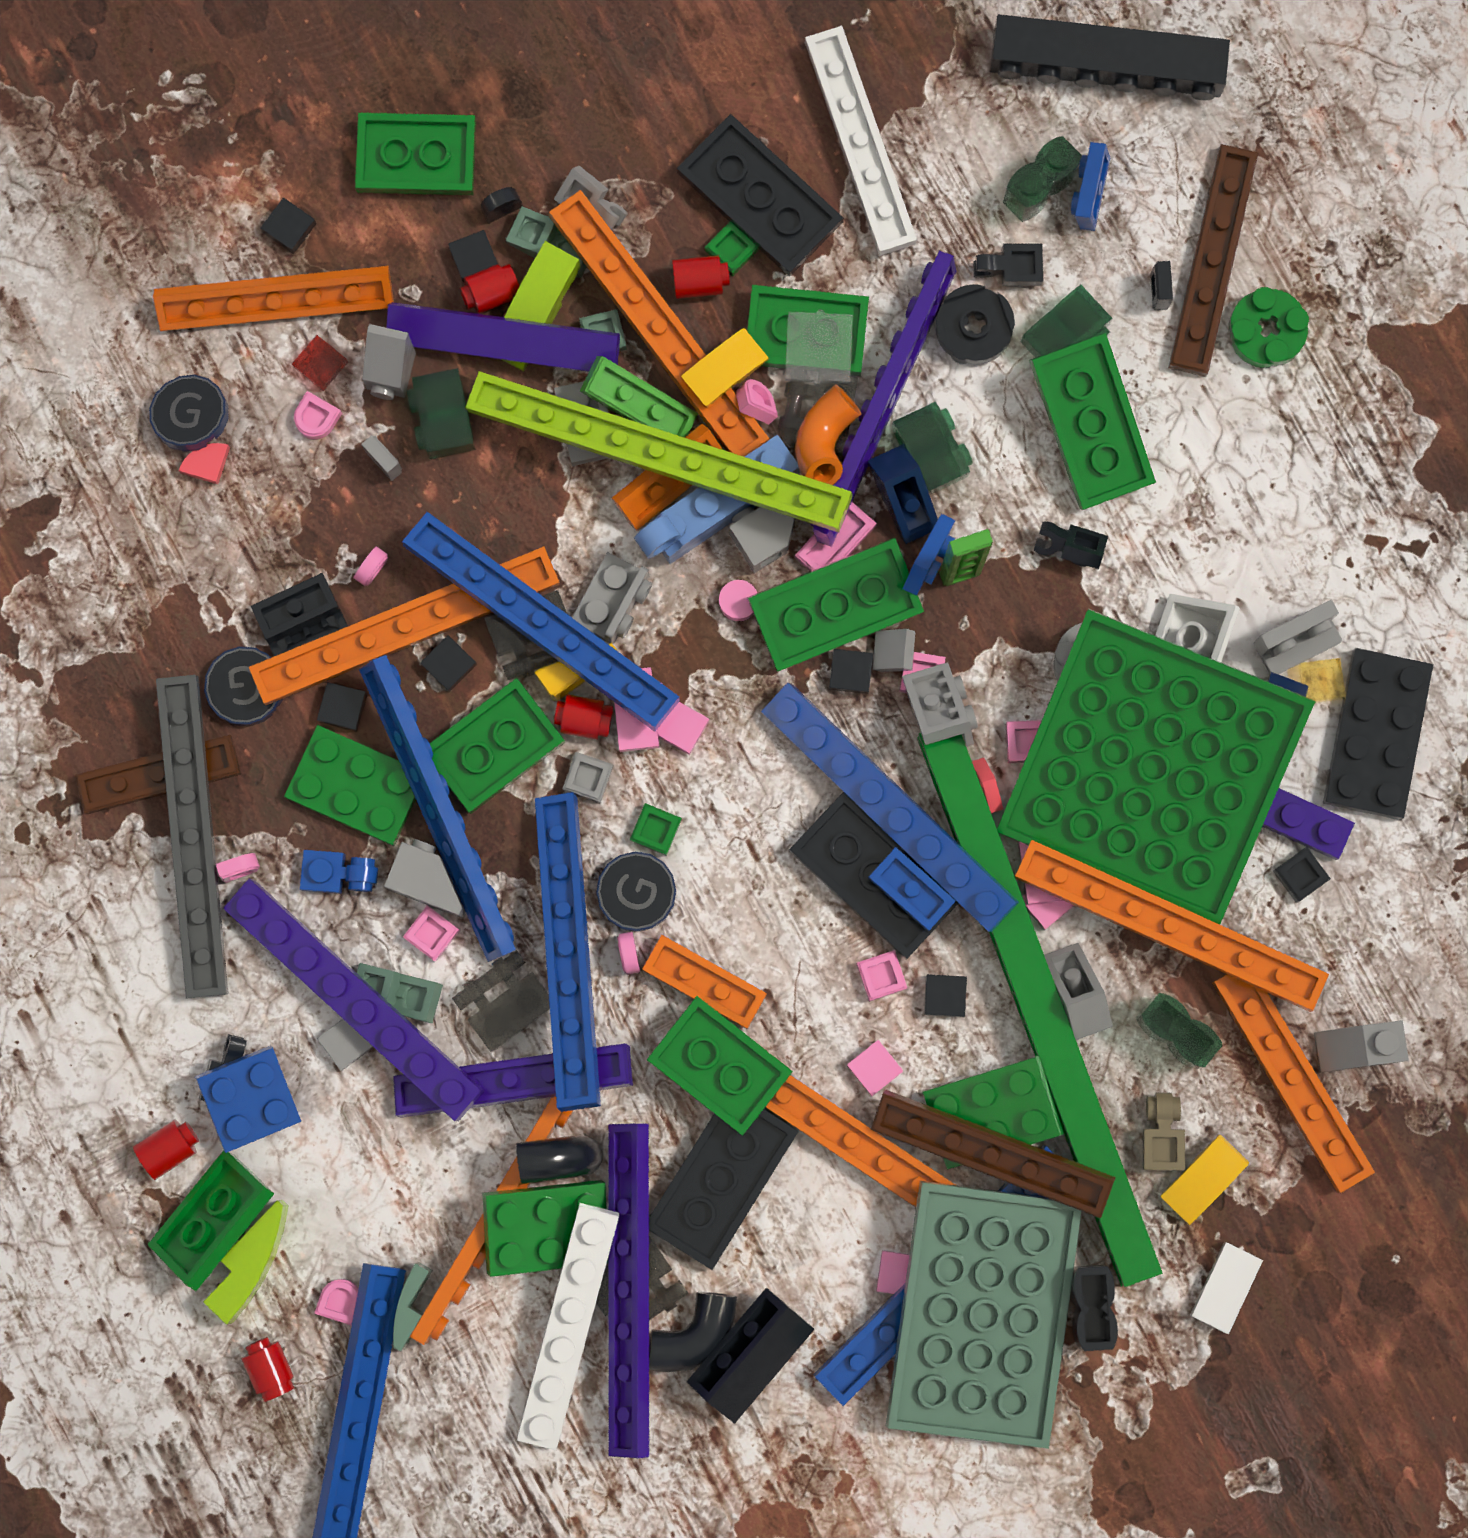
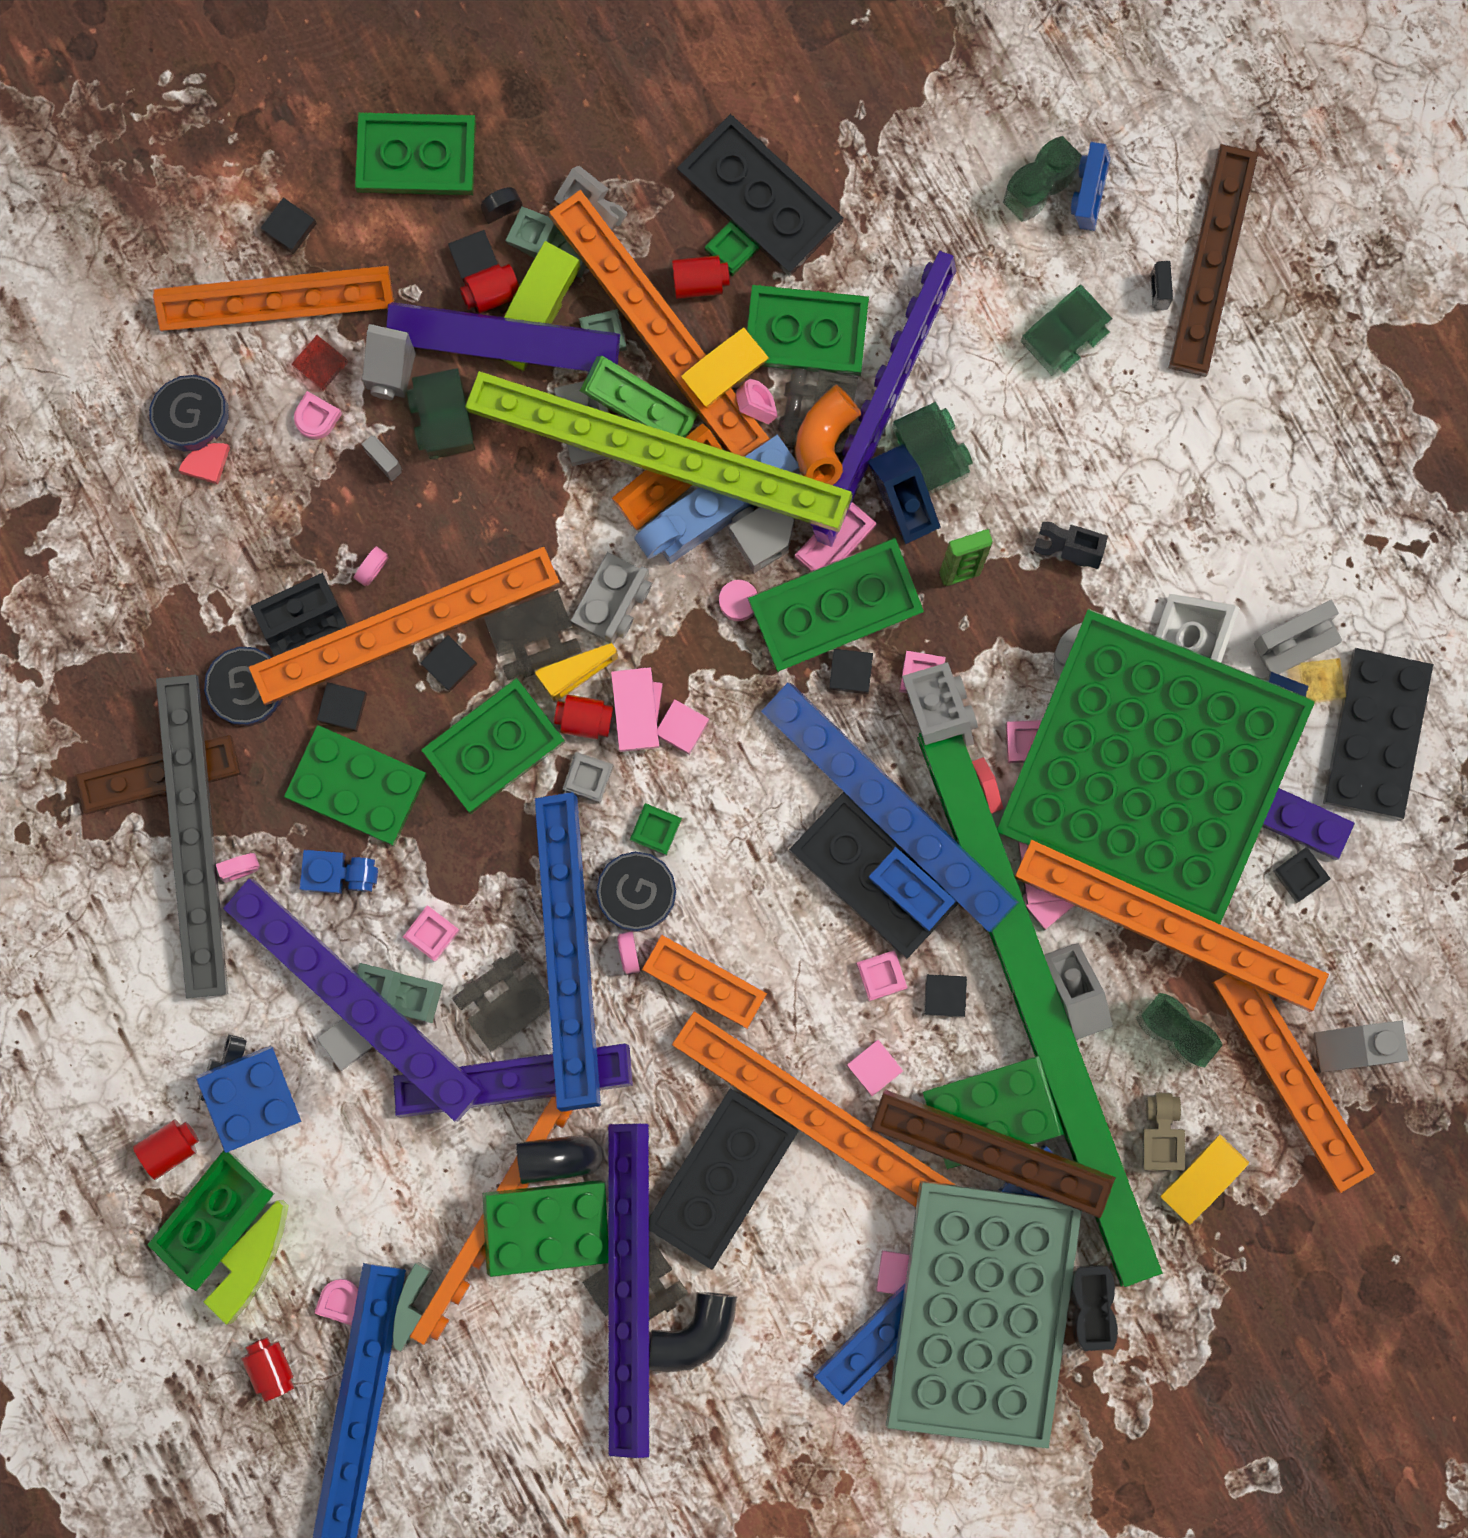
blue plate [359,655,516,962] -> none
light grey slope [384,839,465,919] -> none
blue plate [402,512,680,732] -> none
white plate [517,1203,619,1451] -> none
green plate [647,996,793,1136] -> none
black brick [686,1287,815,1424] -> none
clear piece [785,309,853,386] -> none
white plate [805,26,917,256] -> none
light grey tile [873,629,915,672] -> none
blue plate [903,513,956,596] -> none
black plate [935,284,1015,365] -> none
black plate [973,243,1044,286] -> none
black brick [990,14,1230,100] -> none
green plate [1029,333,1156,510] -> none
white tile [1190,1242,1263,1334] -> none
green plate [1228,287,1309,368] -> none

